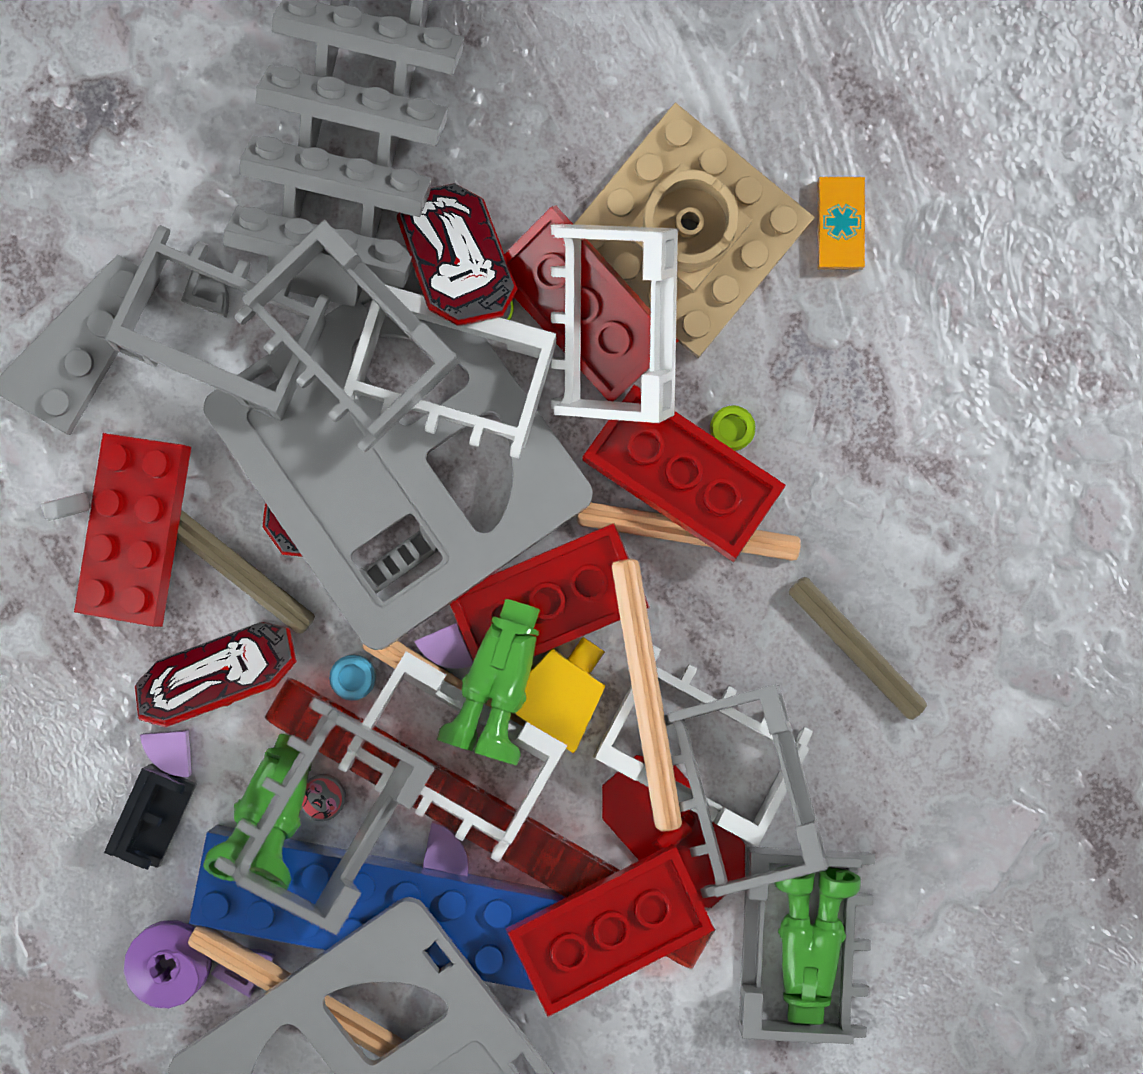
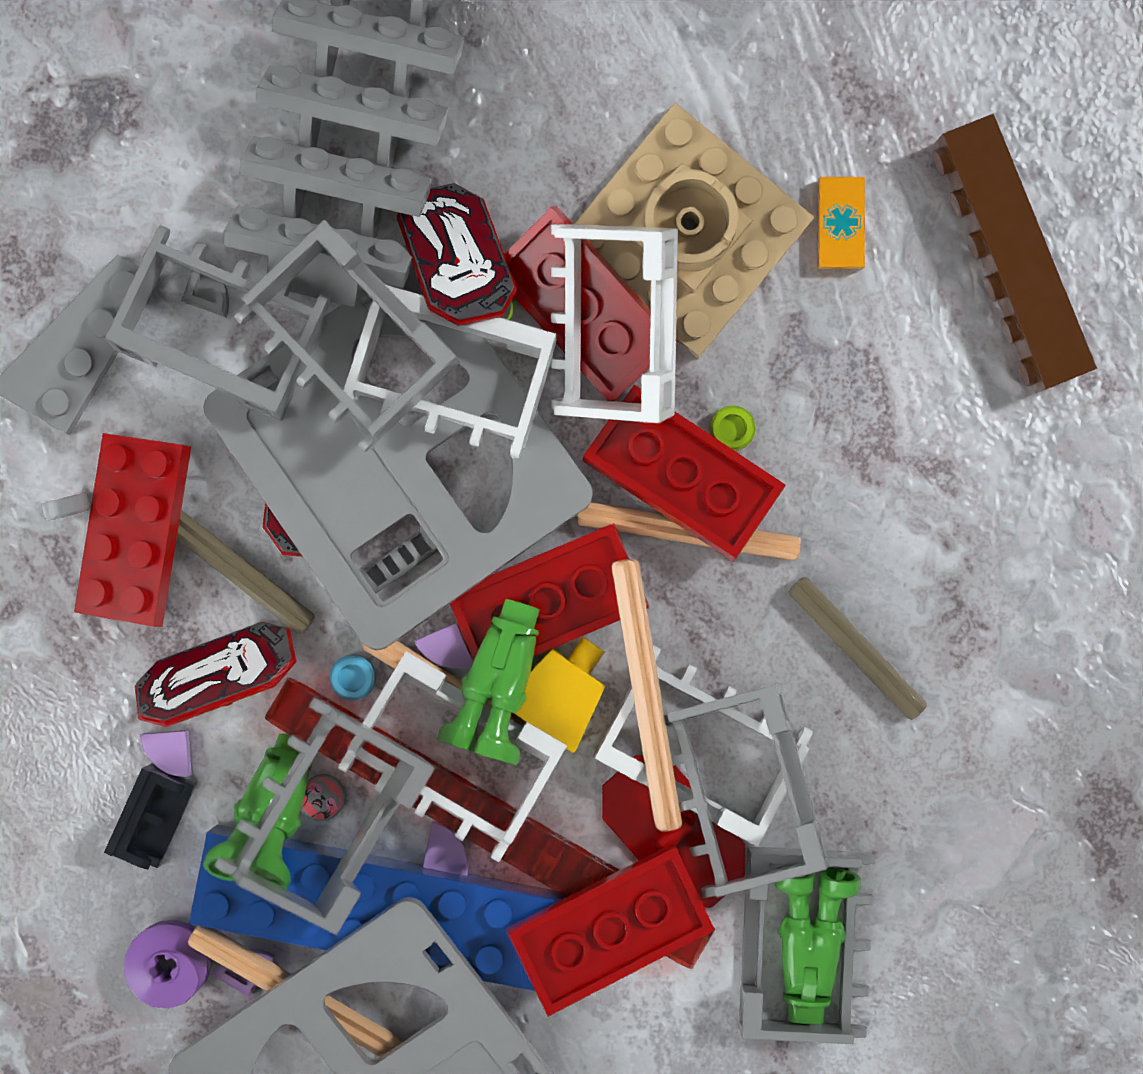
none -> reddish brown brick [932,113,1097,393]

